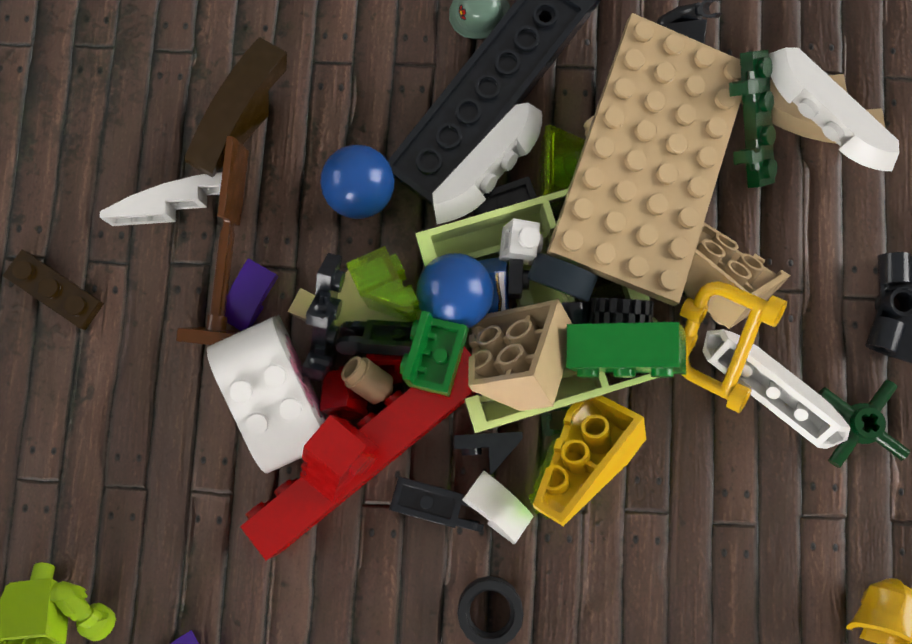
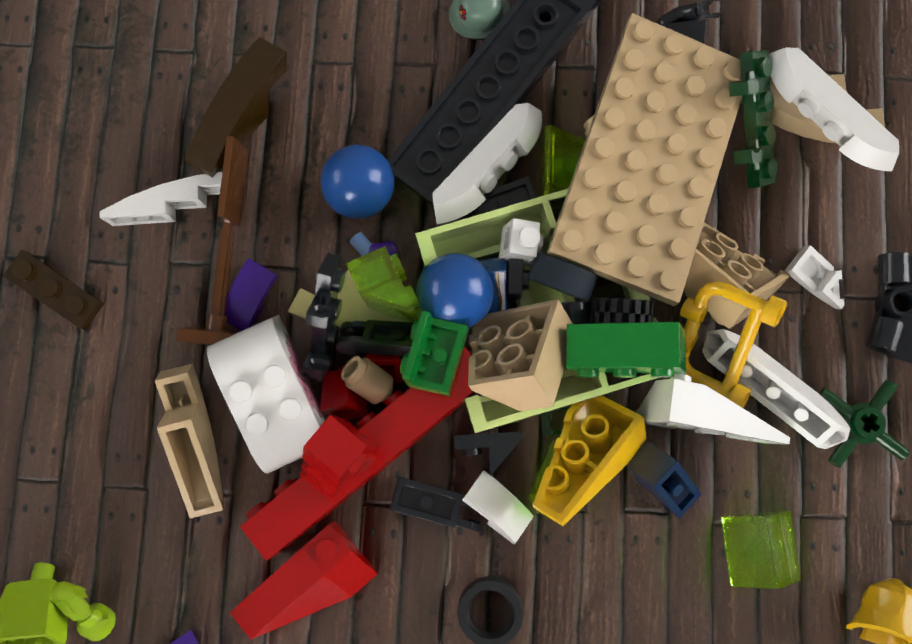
none -> tan slope [155,363,224,519]
none -> red wedge [230,521,378,640]
none -> arm [349,232,399,264]
none -> dark blue slope [626,441,701,519]
none -> white wedge [636,374,790,444]
none -> clear neon green slope [721,510,801,589]
none -> white slope [785,245,845,309]

